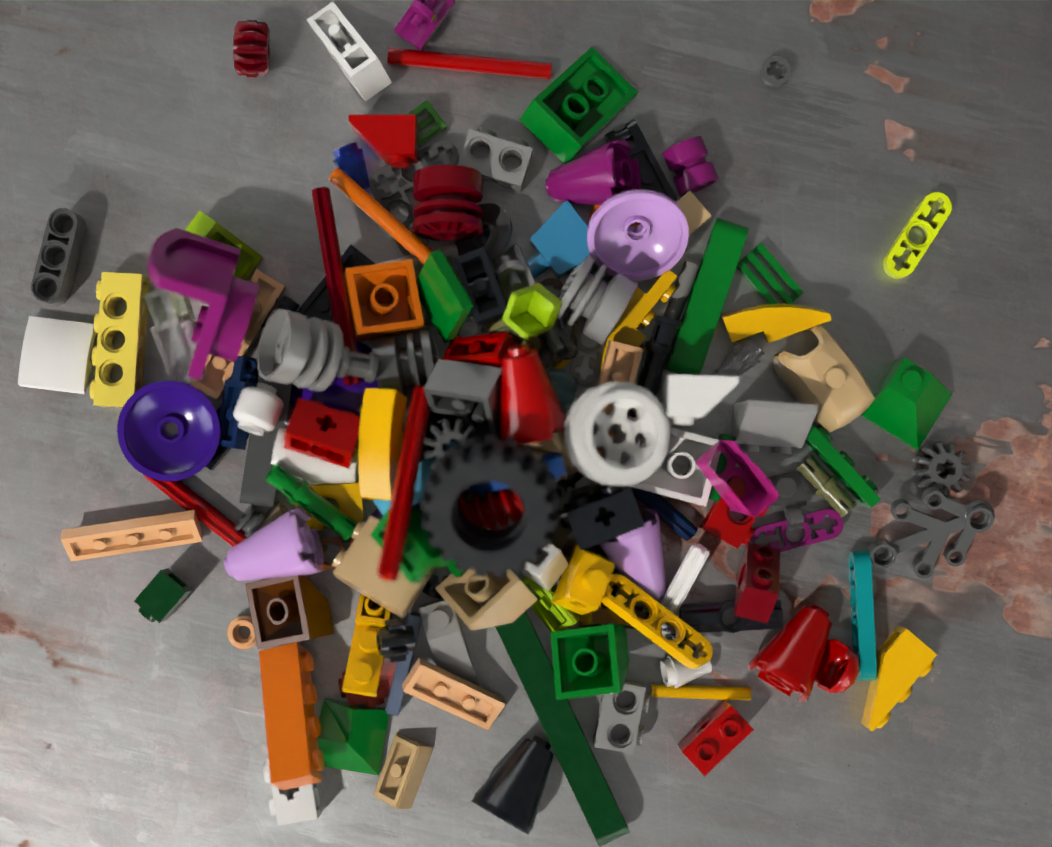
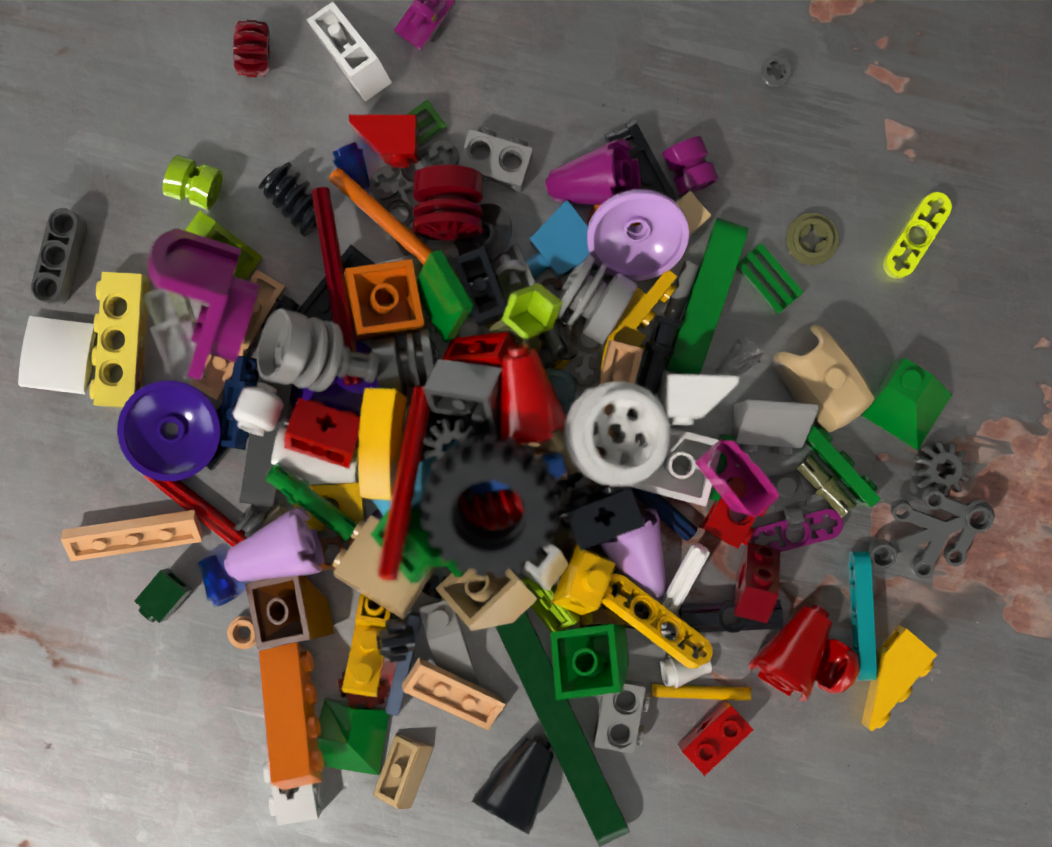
red piece [387,47,552,80] -> none
green slope [519,46,638,164] -> none
yellow slope [721,303,832,343] -> none
none -> lime wheel [162,154,223,211]
none -> clear blue cone [198,555,238,607]
none -> black piece [258,162,317,237]
none -> olive gear [785,213,839,266]

